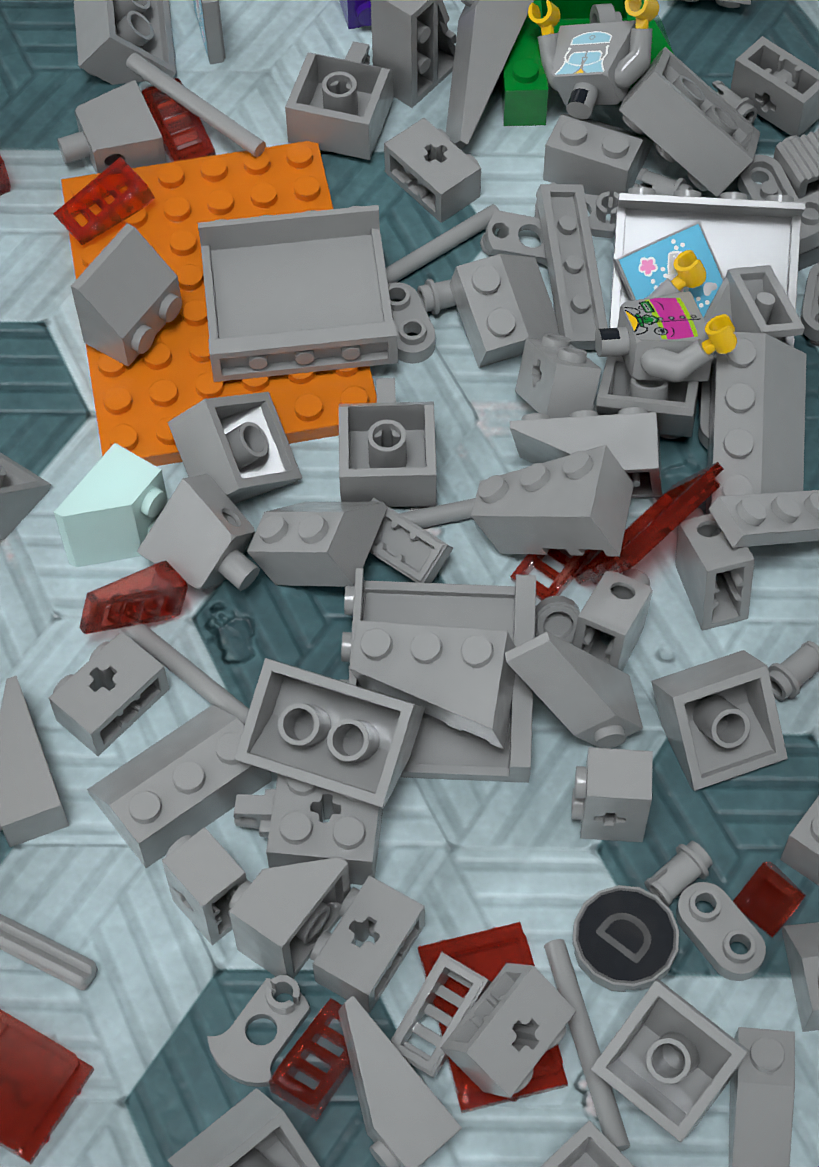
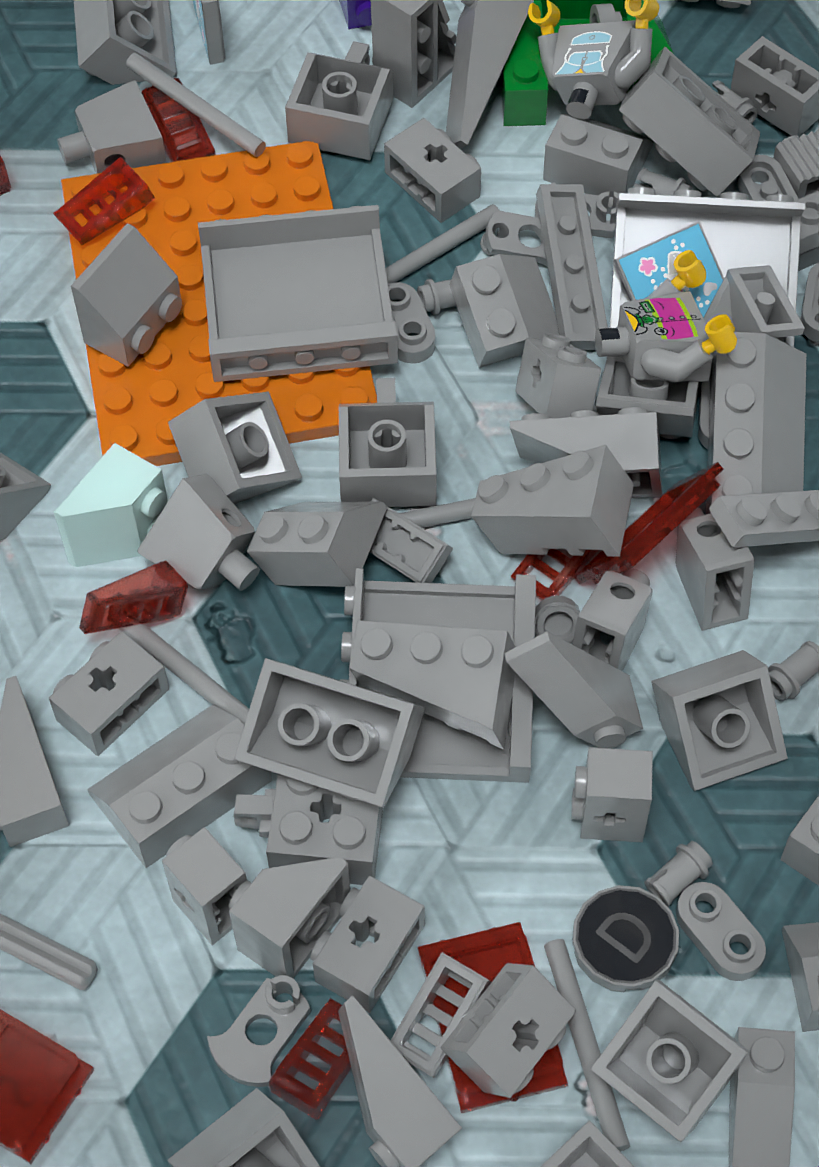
clear red slope [733,862,806,938] -> none

